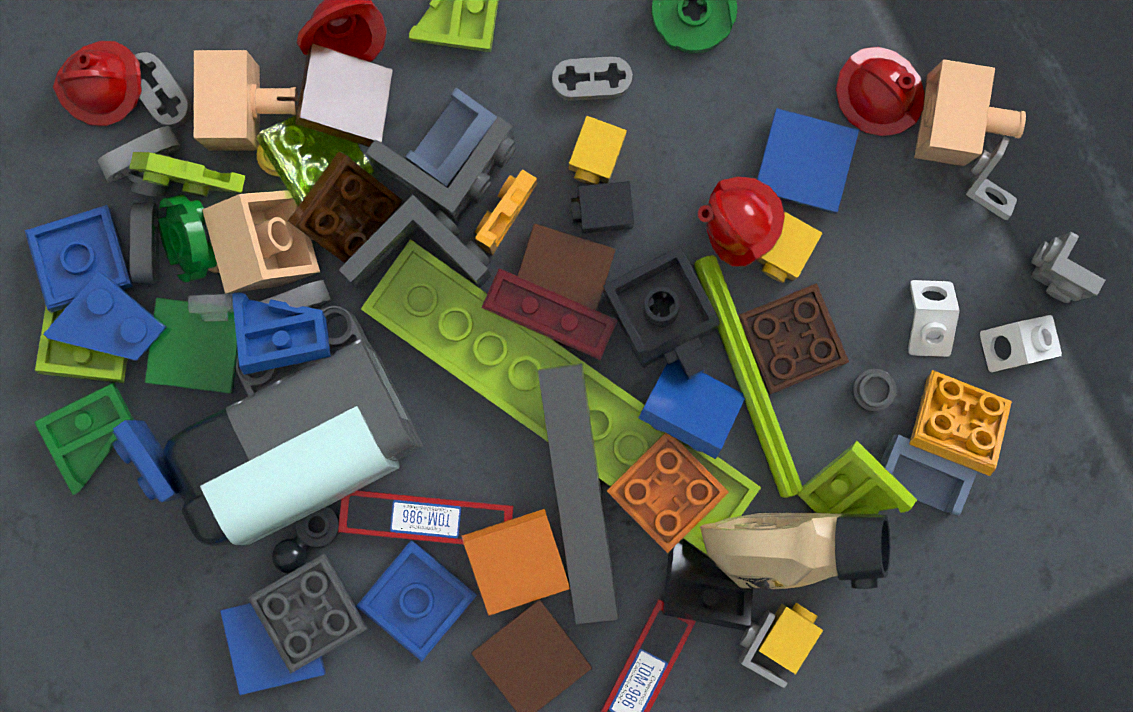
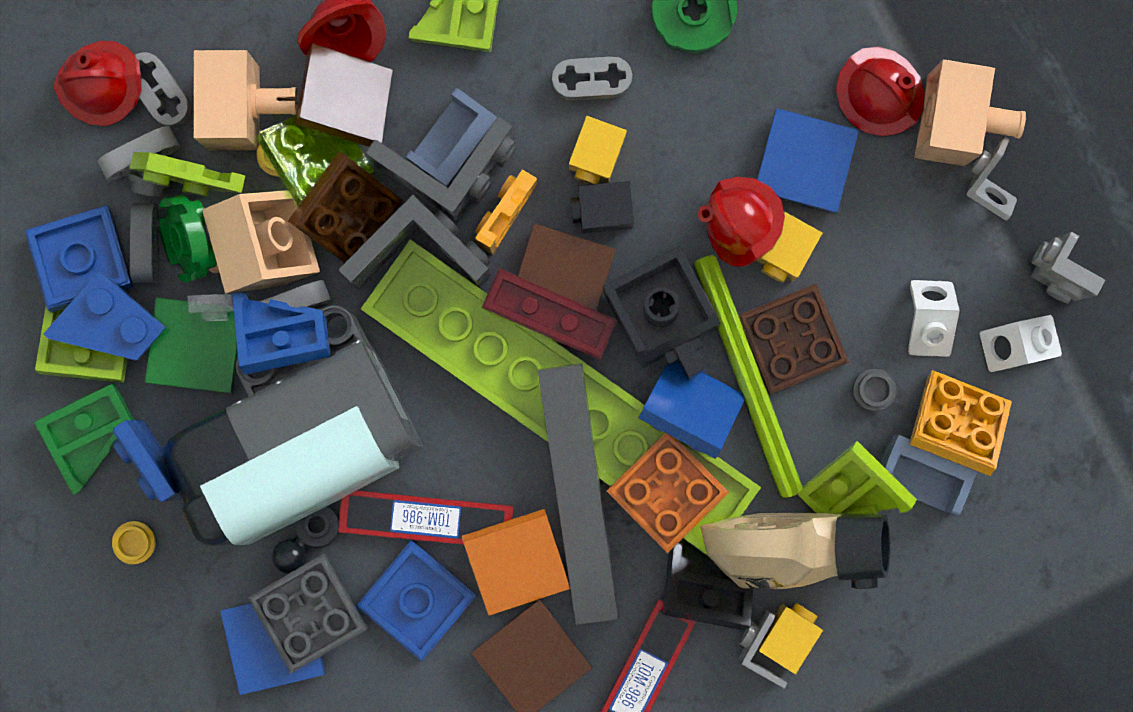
none -> yellow plate [112,521,156,564]

